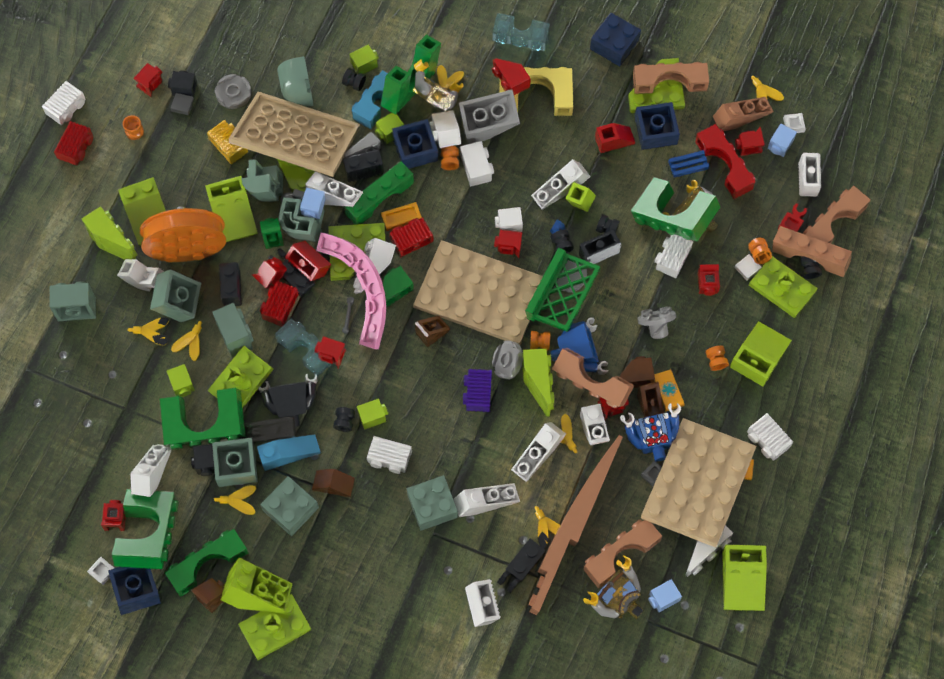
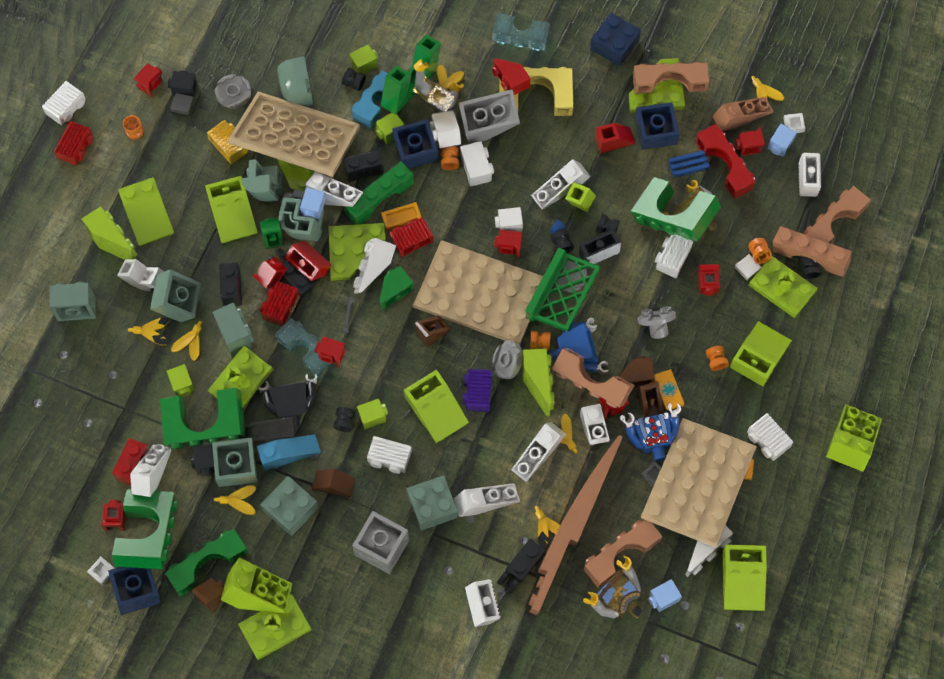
orange wheel [140,207,226,262] -> none
bright pink plate [316,232,386,349] -> none
light grey slope [344,132,381,158] -> none
red plate [778,203,807,232] -> none
none -> red brick [112,438,149,485]
none -> light grey brick [352,511,409,574]
none -> lime slope [404,370,469,444]
none -> lime slope [826,404,882,472]

